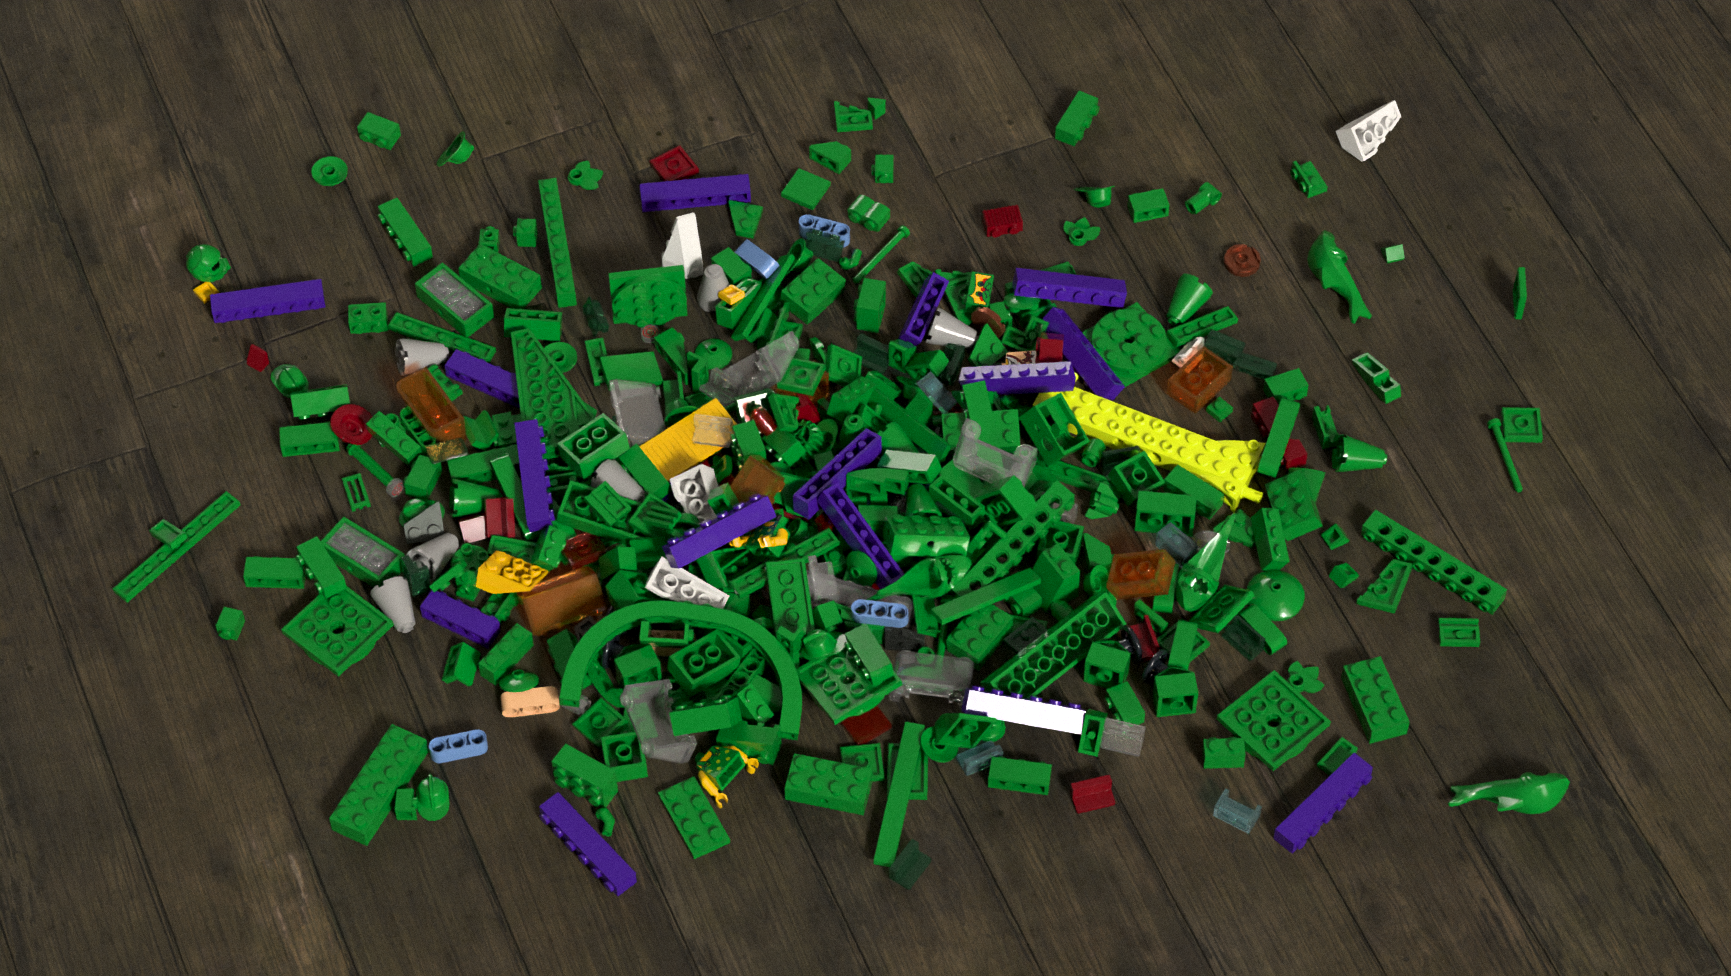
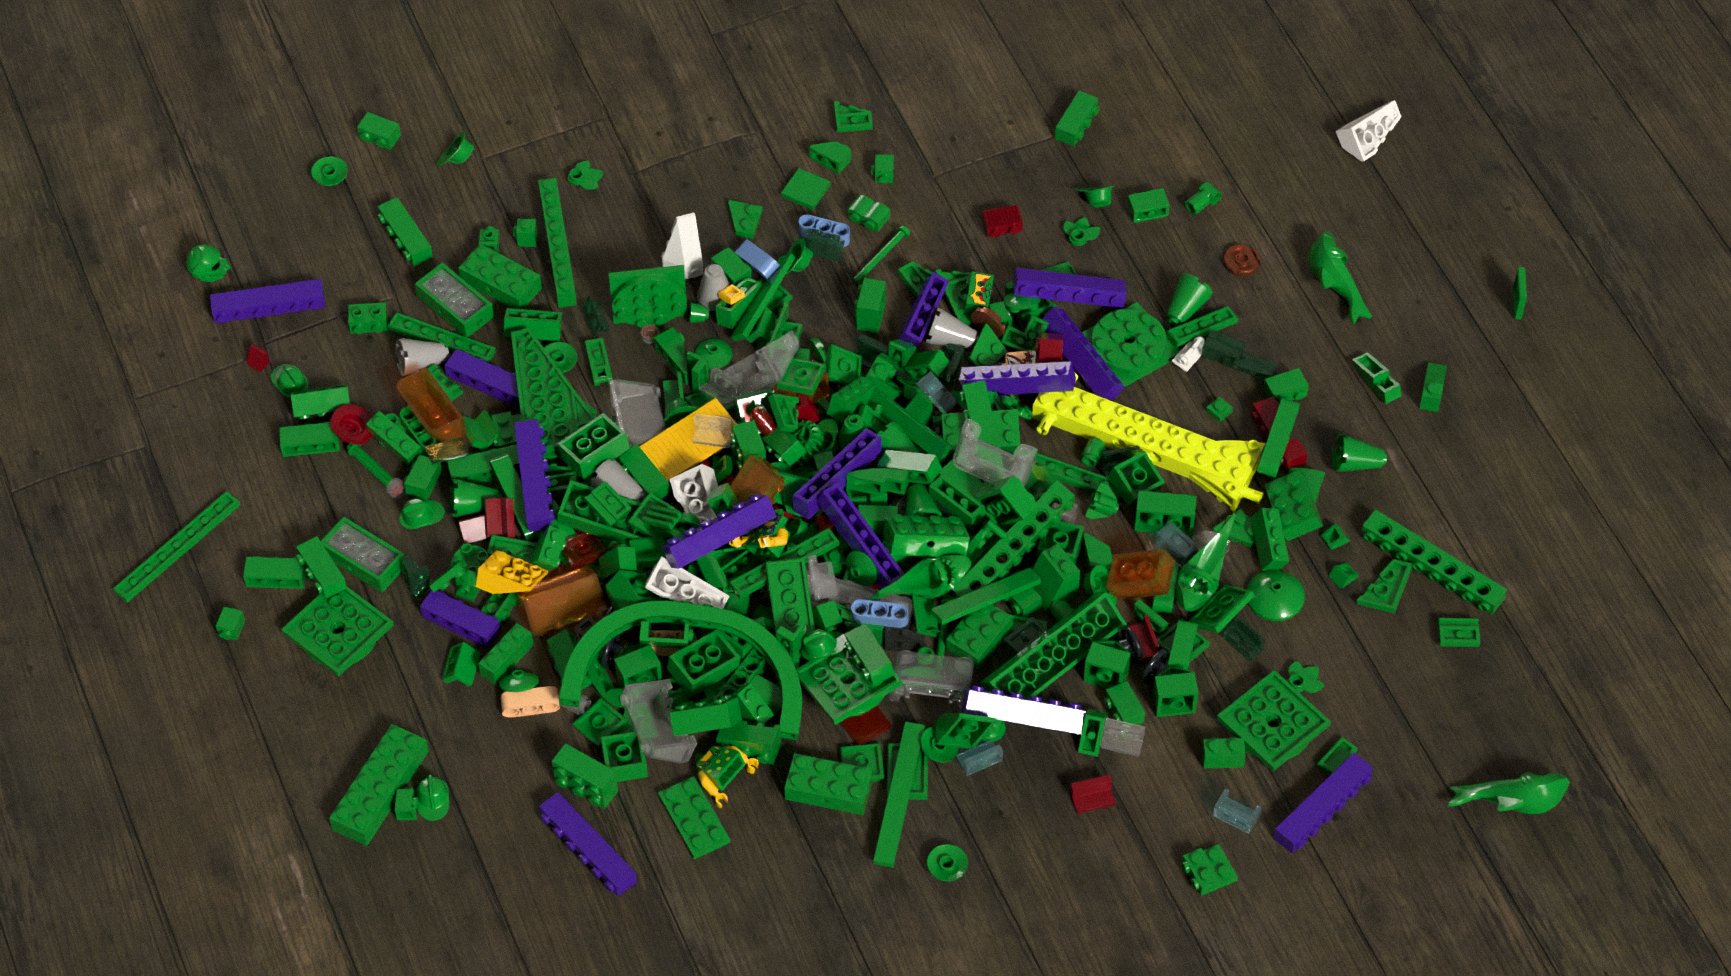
green tile [149,519,187,549] -> none
yellow tile [193,282,219,304] -> none
green tile [342,473,371,512] -> none
light grey cone [370,576,415,633] -> none
pearl dark grey wing [404,501,445,544] -> none
light grey cone [406,533,459,583] -> none
medium blue beam [429,730,488,763] -> none
green arm [595,807,615,837] -> none
green tile [599,351,663,391] -> none
dark purple brick [640,174,751,212] -> none
dark red tile [649,145,699,182] -> none
green brick [780,258,846,325] -> none
green arm [839,249,862,270] -> none
green slope [868,98,886,120] -> none
clear green panel [889,839,931,890] -> none
green brick [988,756,1052,795] -> none
green piece [1019,392,1090,466] -> none
green brick [1163,465,1224,520] -> none
clear orange brick [1166,346,1233,414] -> none
green beam [1236,603,1287,655] -> none
green bracket [1290,161,1328,198] -> none
green hinge [1312,405,1339,449] -> none
green brick [1341,656,1410,744] -> none
slope [1381,244,1405,264] -> none
green bar [1487,418,1523,493] -> none
green tile [1501,407,1543,443] -> none
none -> green hat [689,303,709,323]
none -> green brick [869,352,898,382]
none -> green dish [927,844,968,882]
none -> green plate [1181,844,1238,896]
none -> green slope [1419,362,1447,412]

